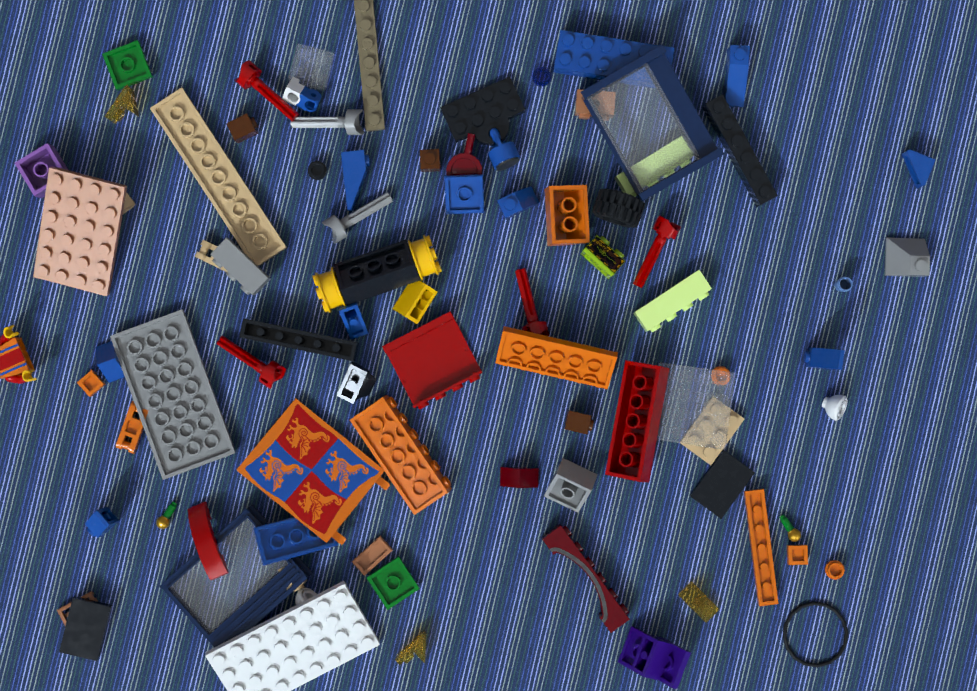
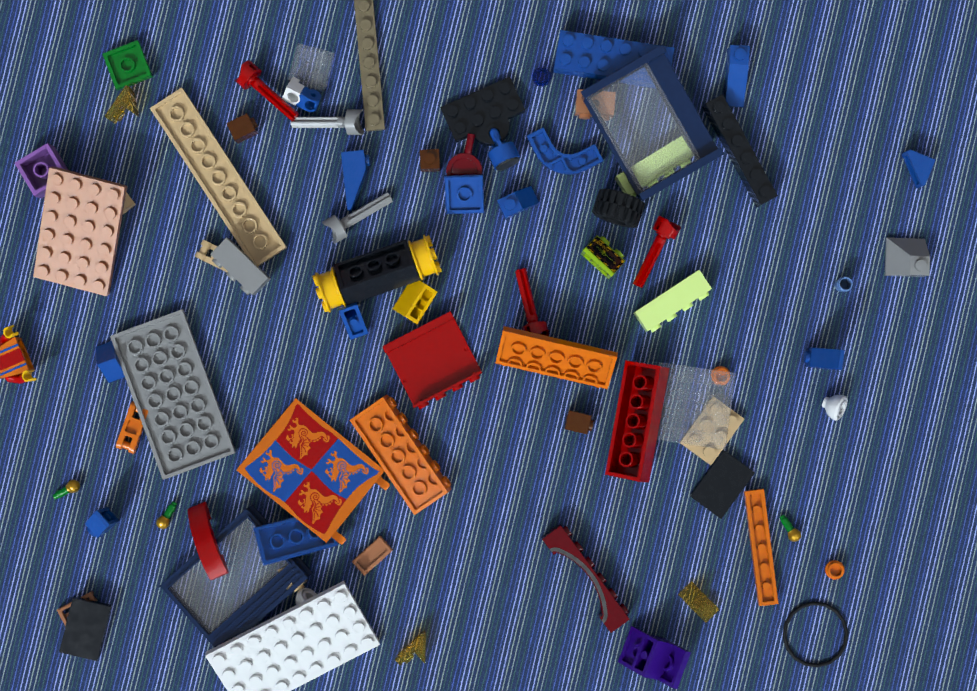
orange plate [77,370,106,397] -> none
red piece [217,336,286,389] -> none
black brick [239,318,359,361] -> none
black plate [308,161,327,180] -> none
slope [336,361,376,404] -> none
green plate [367,556,420,610] -> none
dark red slope [500,467,539,488] -> none
light grey slope [544,458,598,513] -> none
orange slope [545,185,590,246] -> none
orange plate [787,544,808,565] -> none
none -> piece [53,480,80,500]
none -> blue plate [526,127,604,175]

